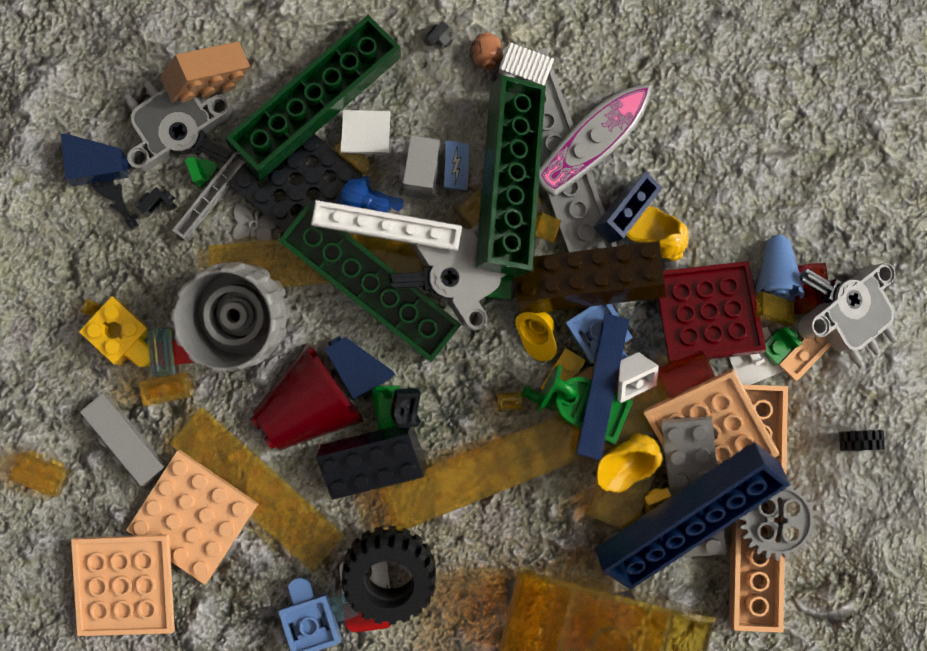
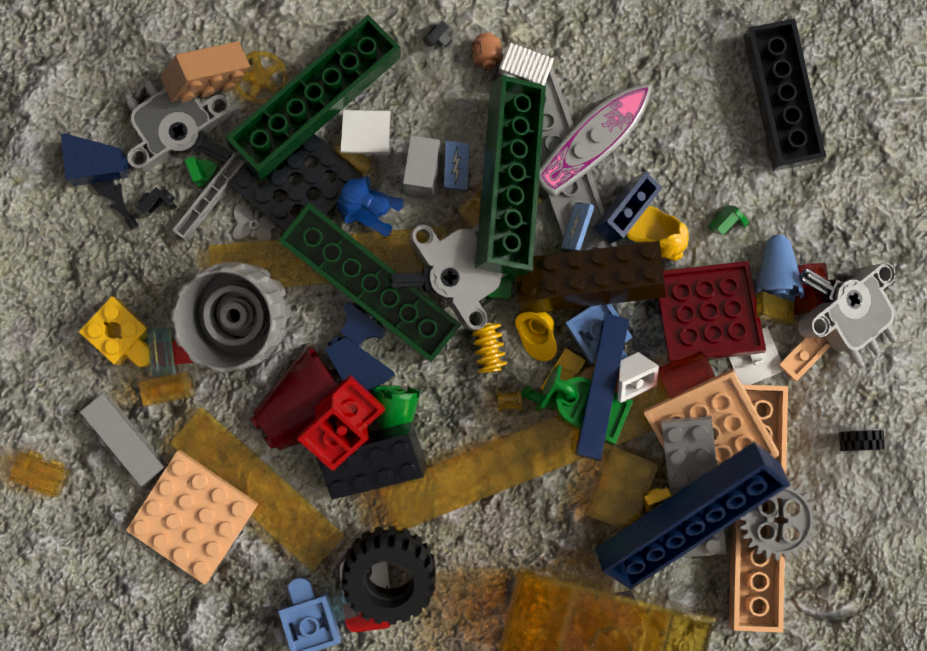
light nougat plate [71,534,175,636] -> none
clear yellow piece [80,298,103,317] -> none
white tile [311,200,462,252] -> none
black bracket [390,388,421,428] -> none
clear yellow brick [535,211,561,243] -> none
yellow hair [596,433,662,493] -> none
green bracket [763,326,802,366] -> none
none -> clear yellow wheel [236,51,287,103]
none -> red bracket [297,375,385,471]
none -> dark blue brick [340,302,387,347]
none -> yellow piece [472,323,507,374]
none -> light blue slope [561,203,594,252]
none -> green tile [707,205,749,235]
none -> black brick [743,18,826,171]

